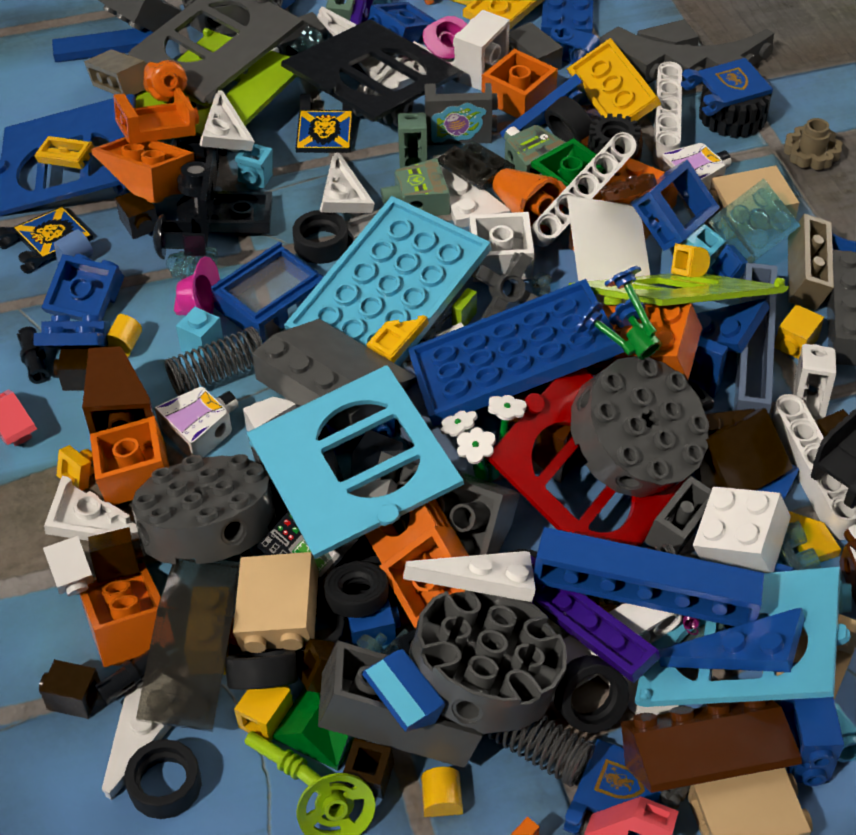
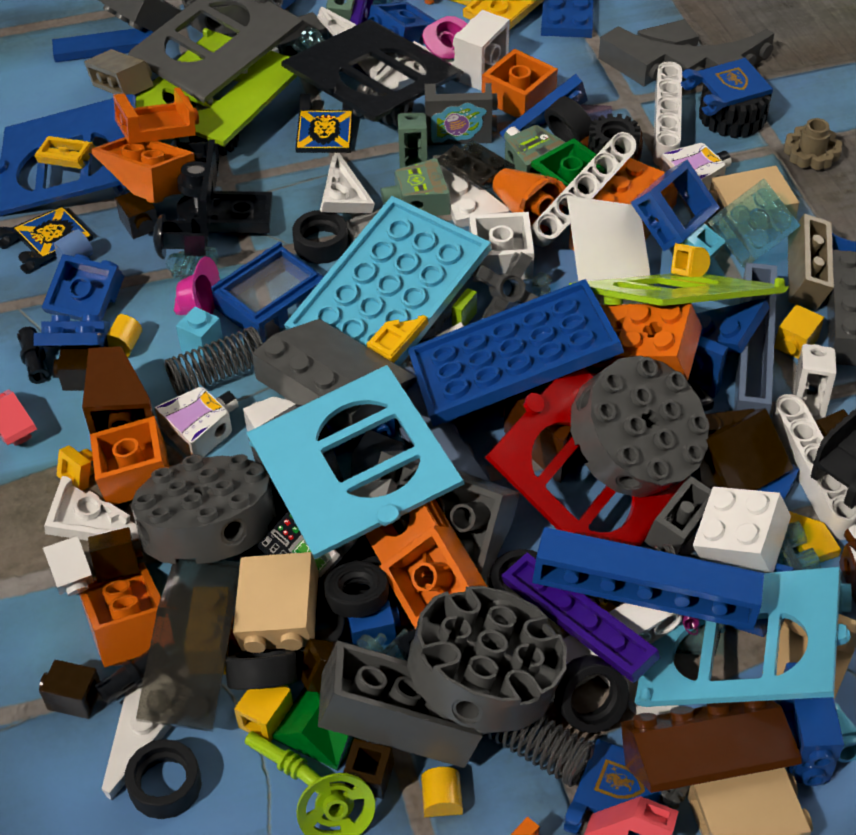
orange head [143,60,187,103] -> none
white wing [200,90,255,152] -> none
medium azure brick [235,144,273,190] -> none
blue slope [362,649,445,732] -> none
white wing [403,551,536,602] -> none
white plant [440,395,527,482] -> none
dark grey brick [509,22,563,70] -> none
blue piece [550,25,600,64] -> none
yellow tile [567,38,661,122] -> none
plant [575,266,662,360] -> none
reddish brown wheel [600,173,657,201] -> none
blue wing [658,608,805,672] -> none
blue tile [710,244,748,279] -> none

